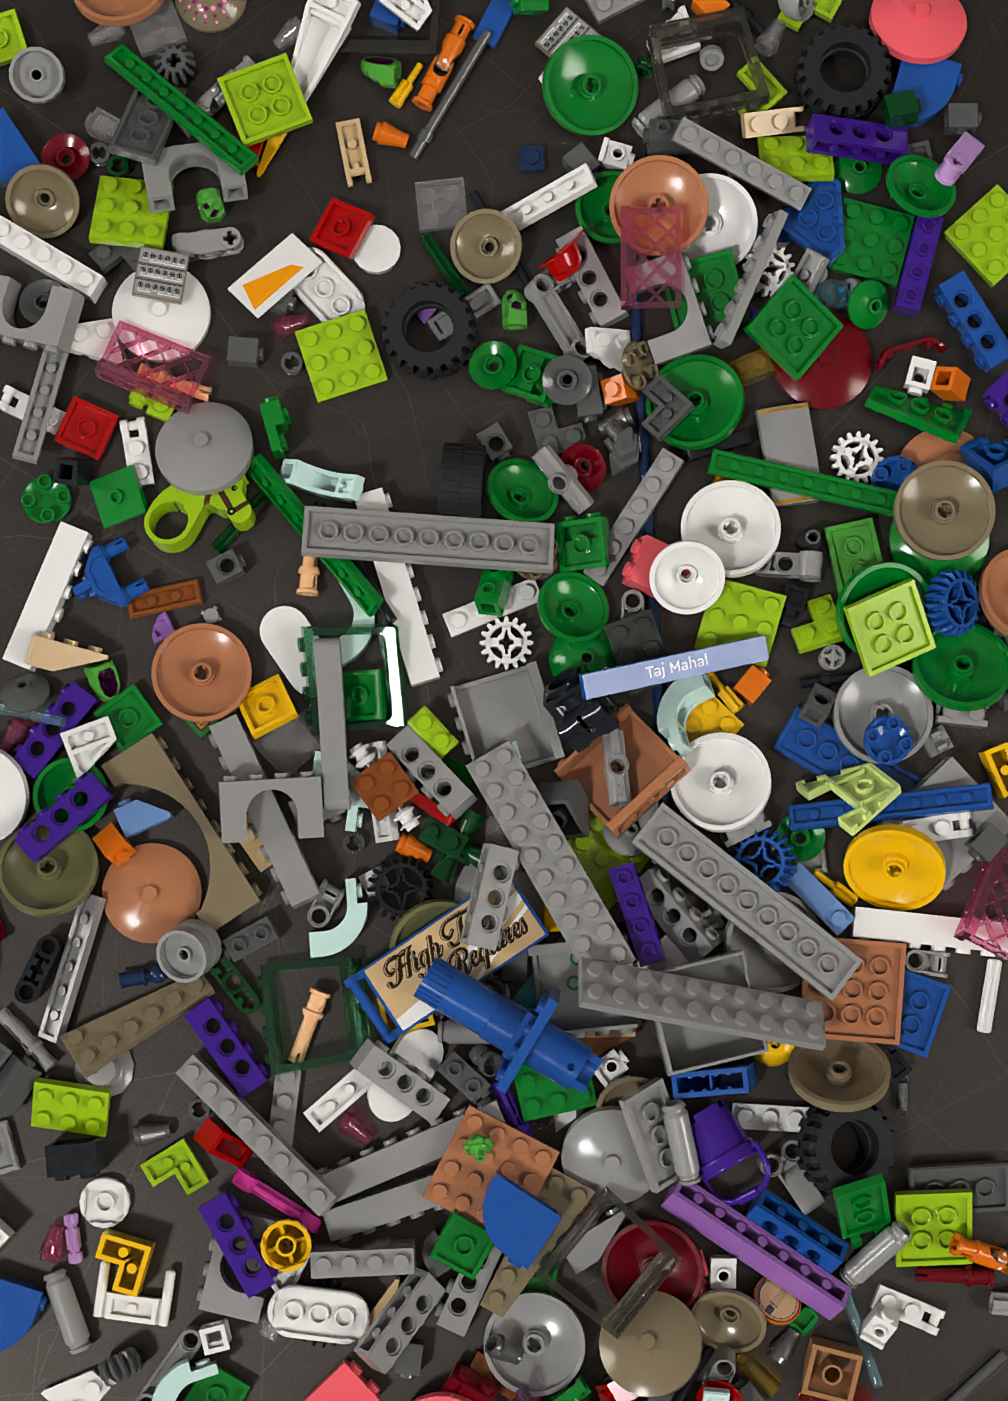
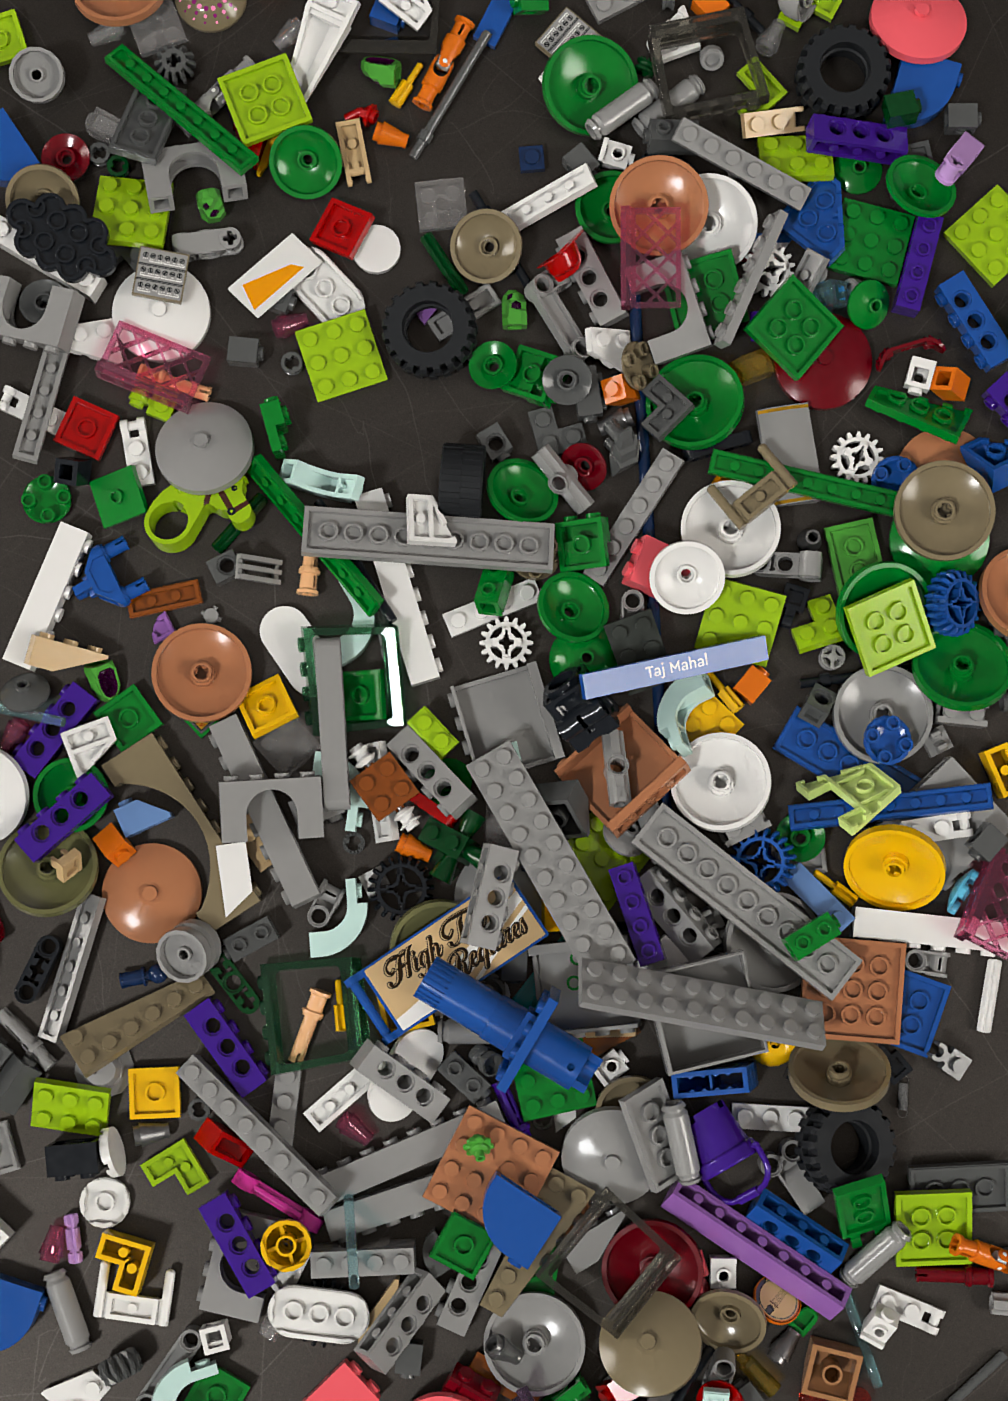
none -> black plate [6,193,118,283]
none -> tan tile [50,848,82,883]
none -> white tile [98,1126,126,1178]
none -> yellow plate [128,1066,182,1120]
none -> white sticker [216,842,252,917]
none -> light grey tile [235,553,283,585]
none -> green dish [269,124,343,199]
none -> yellow axle [334,979,350,1032]
none -> clear light blue bar [343,1194,360,1289]
none -> red plate [344,103,379,128]
none -> white wing [406,494,457,547]
none -> light grey axle [585,78,660,140]
none -> dark tan plate [707,444,798,530]
none -> green brick [781,912,842,961]
none -> plate [927,1040,972,1081]
none -> medium azure dish [947,869,980,915]

